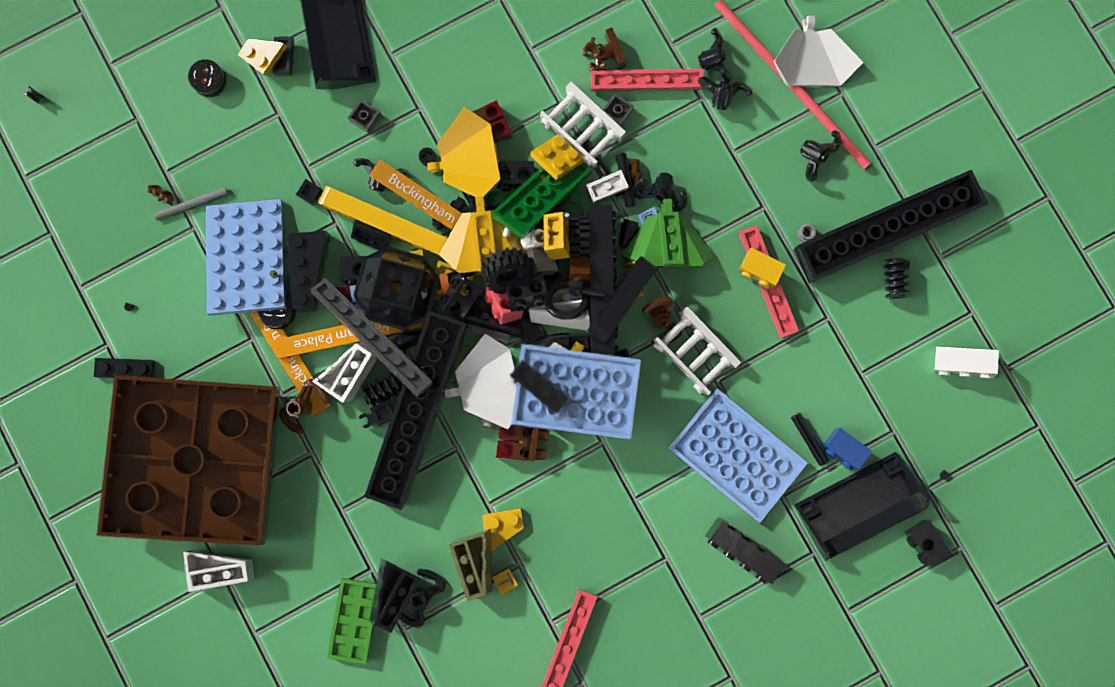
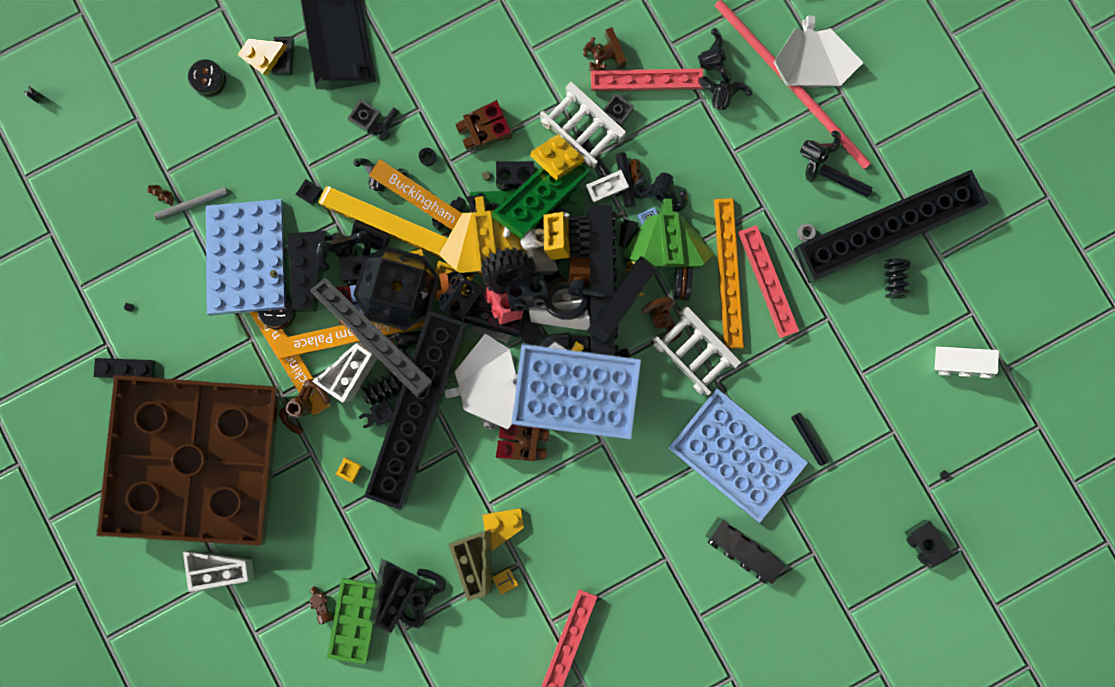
yellow panel [427,107,501,197] -> none
black plate [509,360,569,414] -> none
yellow brick [738,247,786,289] -> none
black slope [794,452,930,561] -> none
blue brick [822,428,872,471] -> none
none -> reddish brown piece [310,586,334,625]
none -> black piece [316,231,372,271]
none -> yellow tile [335,457,362,483]
none -> black bar [371,107,399,141]
none -> black head [672,267,693,301]
none -> light orange tile [714,198,744,349]
none -> black axle [819,164,873,197]

